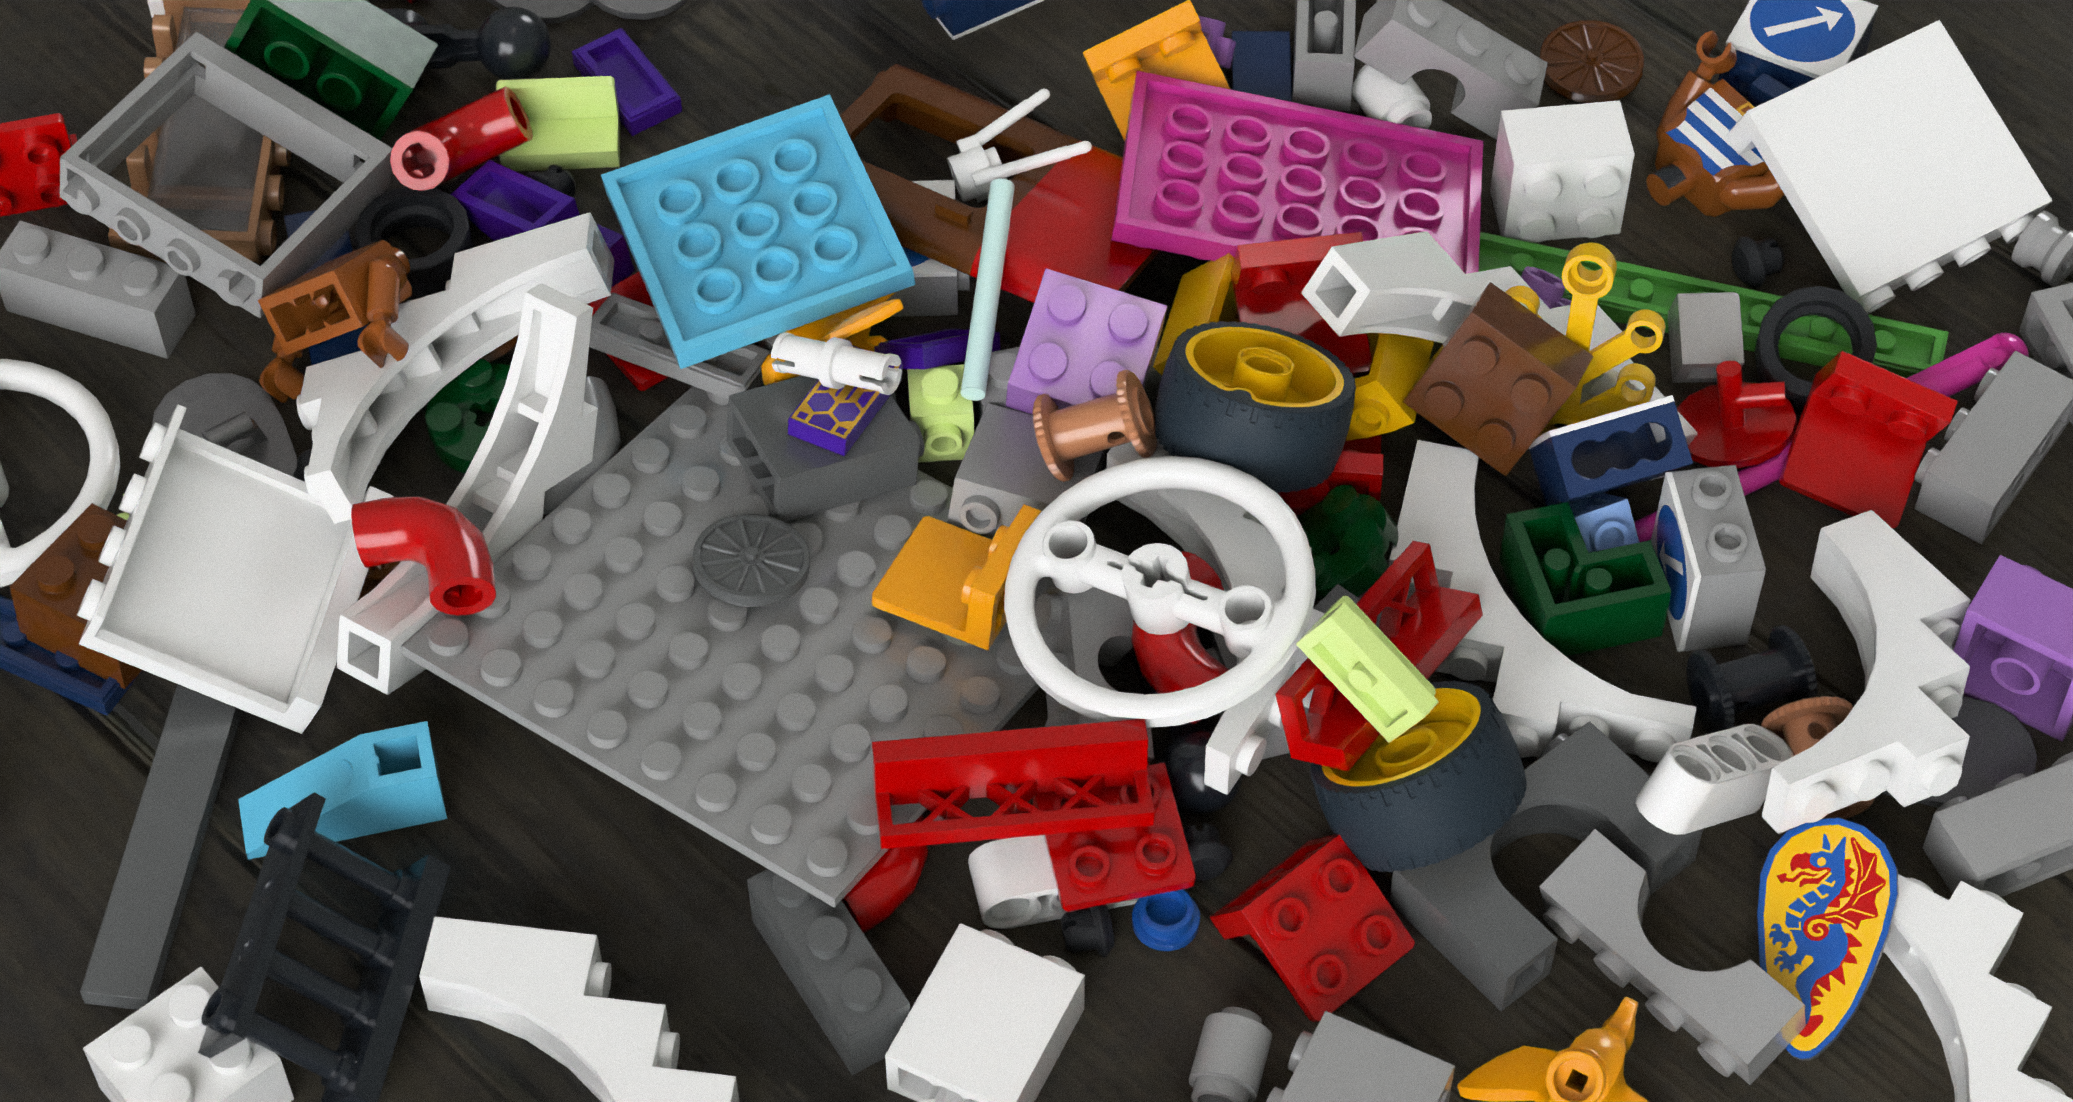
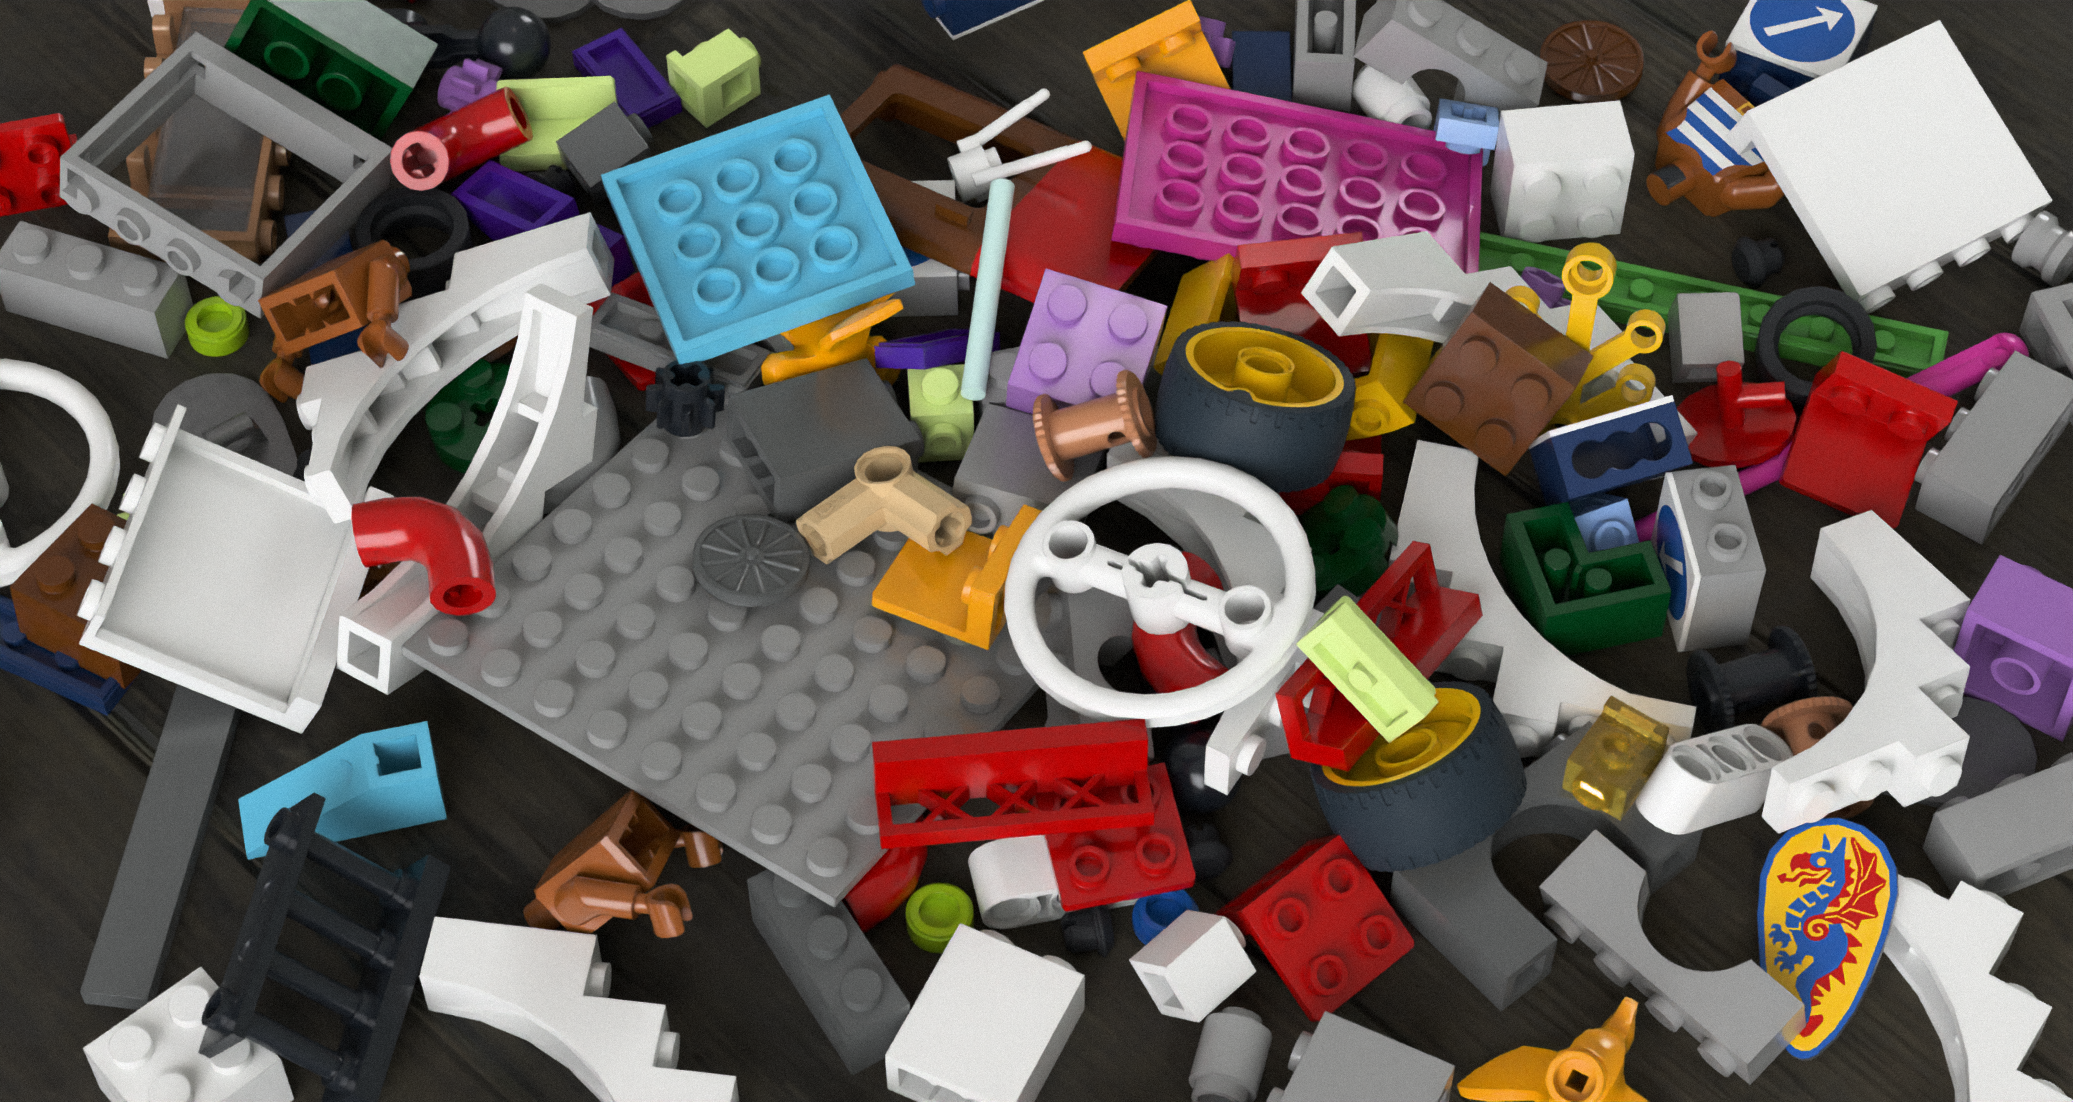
white pin [771,332,902,395] -> none
dark purple tile [788,345,903,457] -> none
none -> lime tile [185,296,250,357]
none -> medium lavender gear [437,58,502,112]
none -> dark orange torso [523,789,724,938]
none -> dark grey brick [556,101,654,206]
none -> black gear [646,360,725,437]
none -> yellowish green brick [666,28,761,128]
none -> tan piece [796,446,972,565]
none -> lime tile [906,883,974,953]
none -> white brick [1129,910,1257,1023]
none -> light blue bracket [1433,98,1499,166]
none -> clear yellow brick [1562,696,1670,821]

